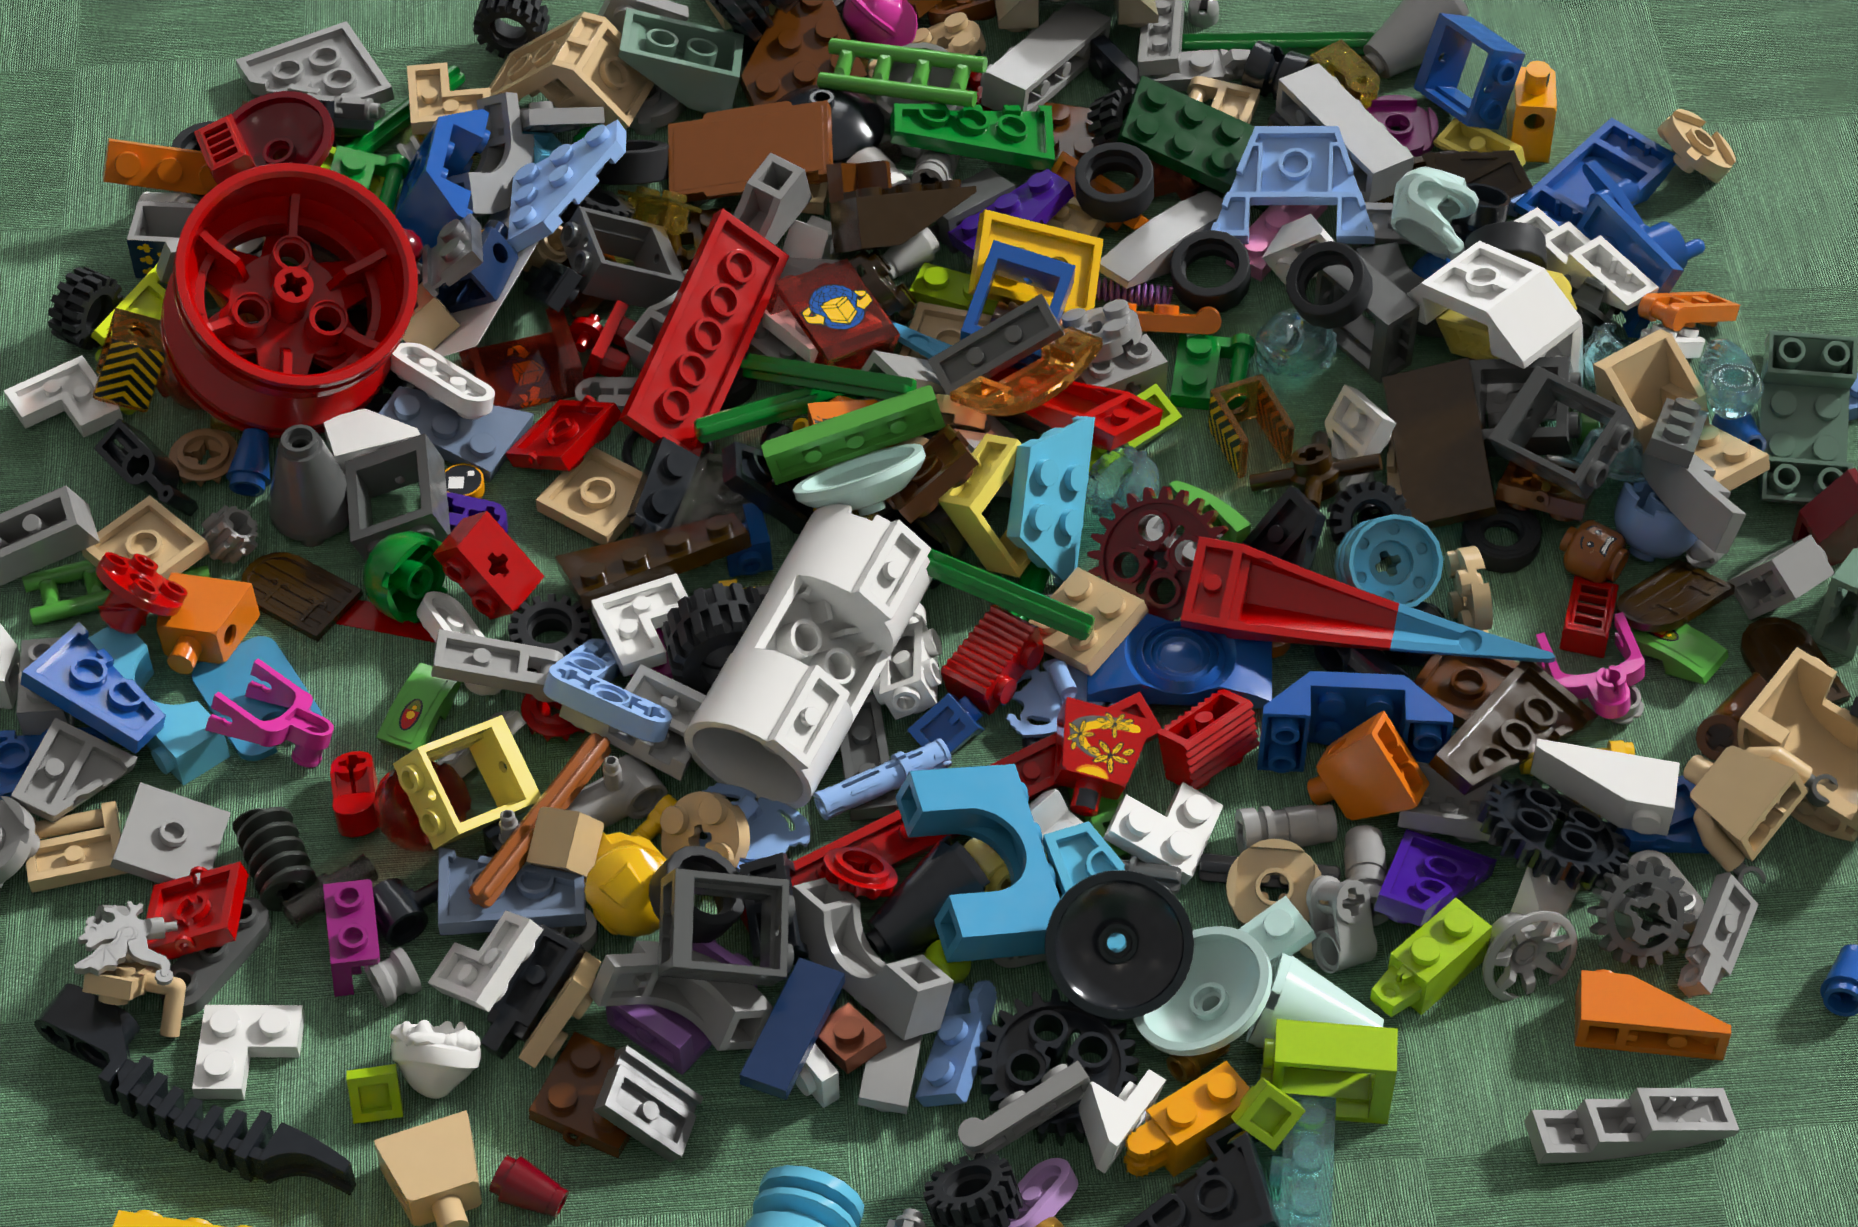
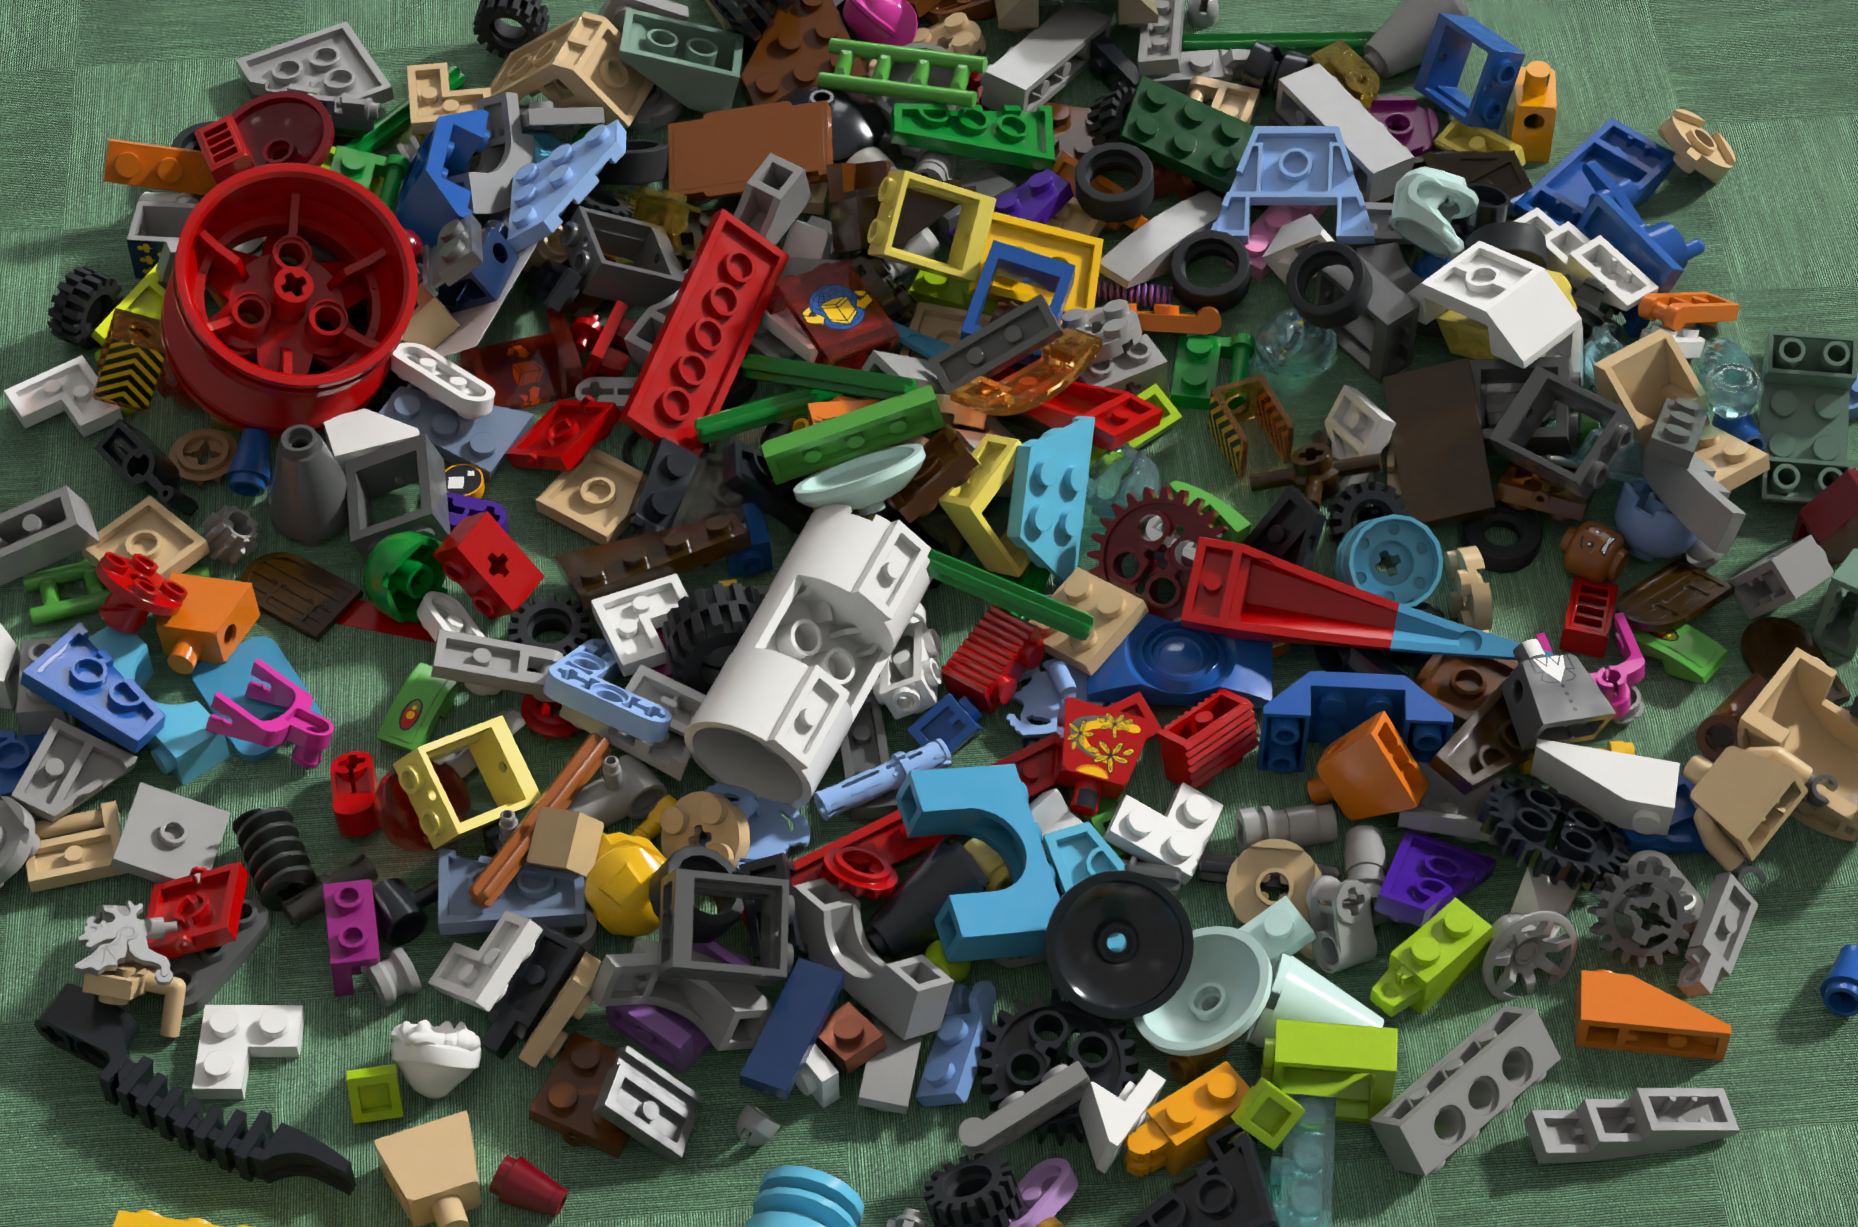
none -> light grey hinge [736,1103,780,1147]
none -> light yellow window [867,170,997,282]
none -> light grey brick [1369,1005,1561,1176]
none -> dark grey torso [1502,639,1616,750]

